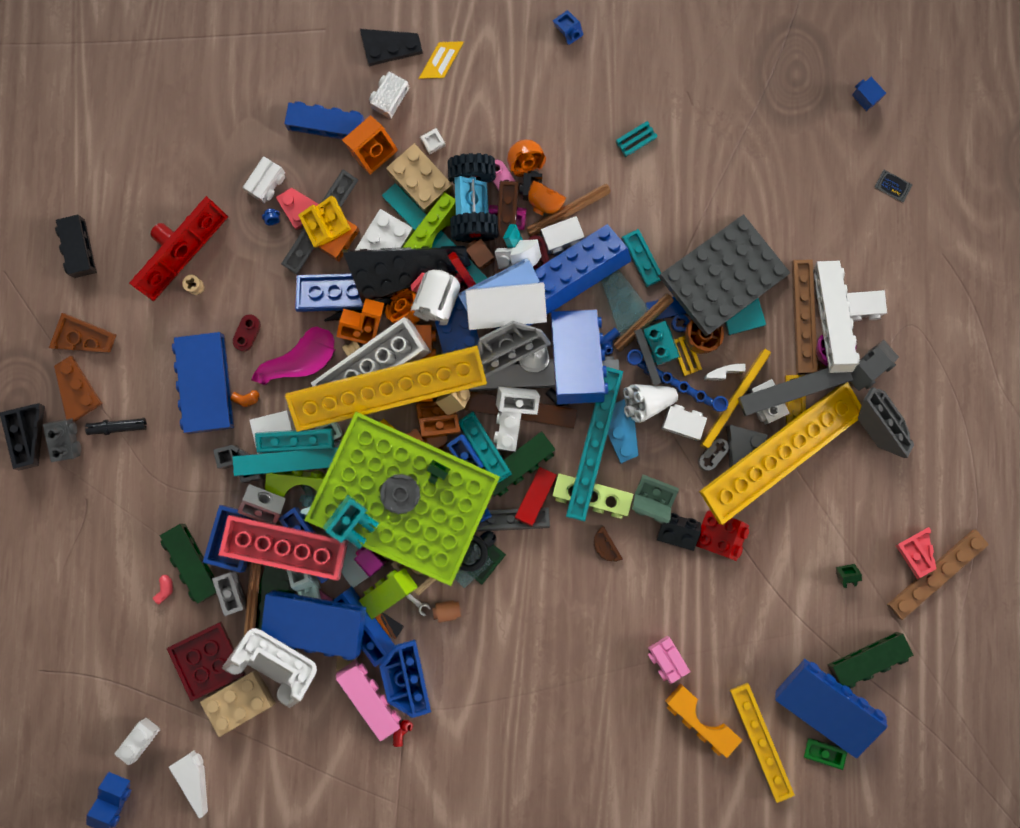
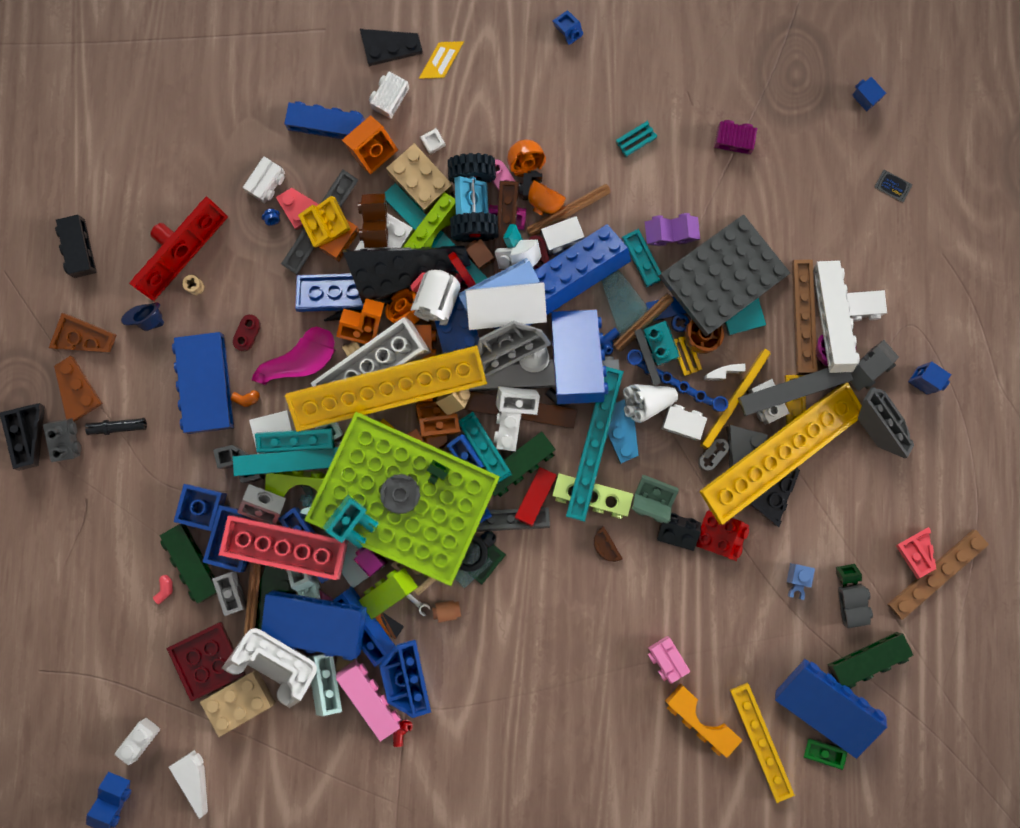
none -> dark blue piece [121,302,164,331]
none -> blue brick [174,484,227,531]
none -> light aqua brick [307,653,342,716]
none -> reddish brown brick [358,193,388,248]
none -> medium lavender brick [645,213,700,246]
none -> magenta brick [714,120,758,155]
none -> black wing [750,468,800,527]
none -> medium blue brick [787,563,815,600]
none -> dark grey brick [838,584,873,628]
none -> blue brick [908,362,952,395]

